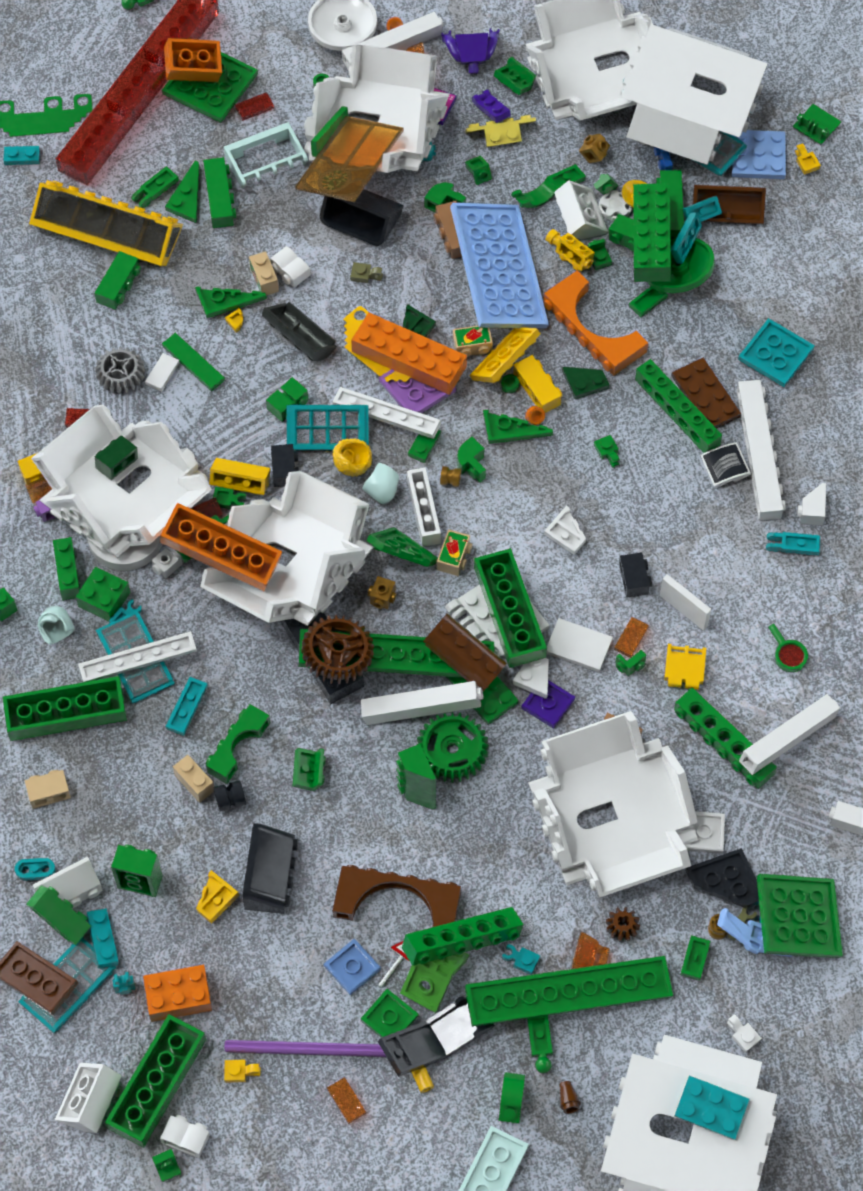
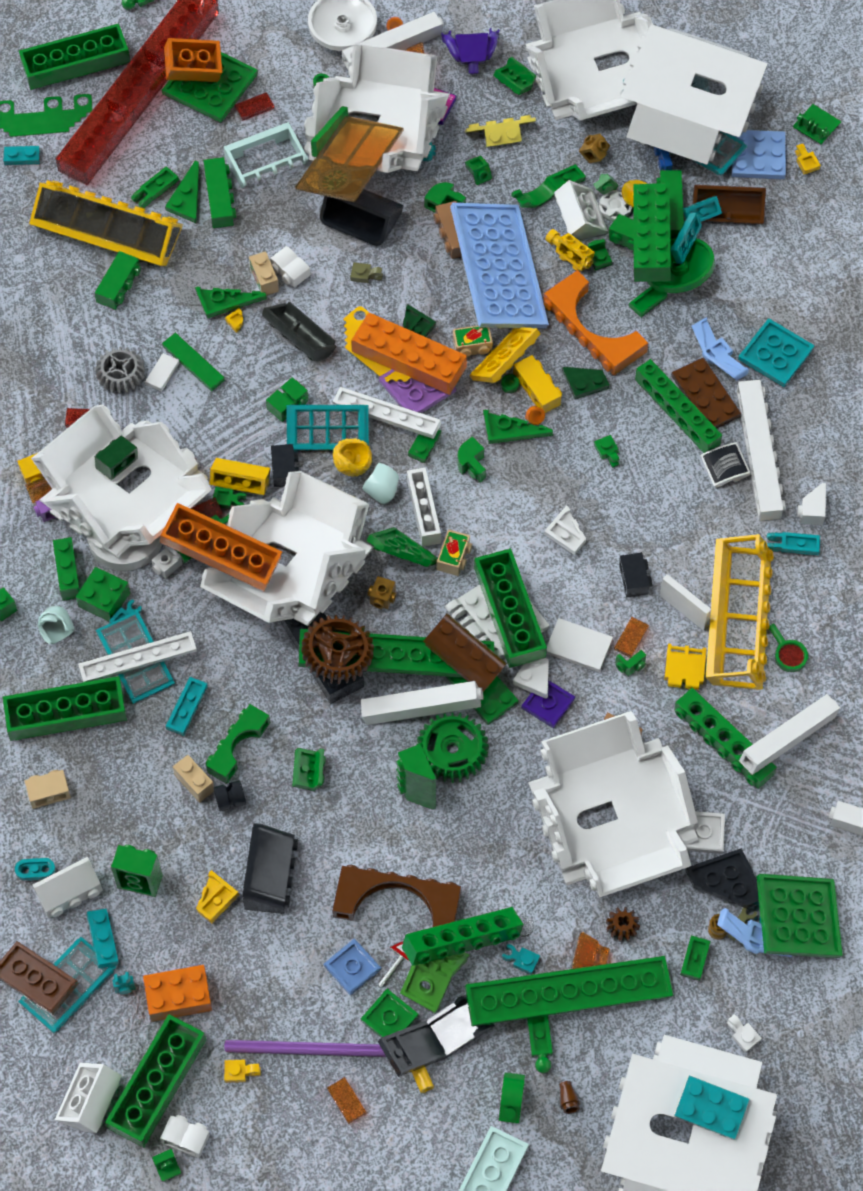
green brick [26,885,91,945] -> none
pearl gold wheel [440,466,461,487] -> none
dark purple plate [472,89,511,123] -> none
none -> green brick [19,23,131,90]
none -> clear light blue cone [691,75,710,93]
none -> light blue plate [691,317,749,381]
none -> yellow window [706,534,774,690]

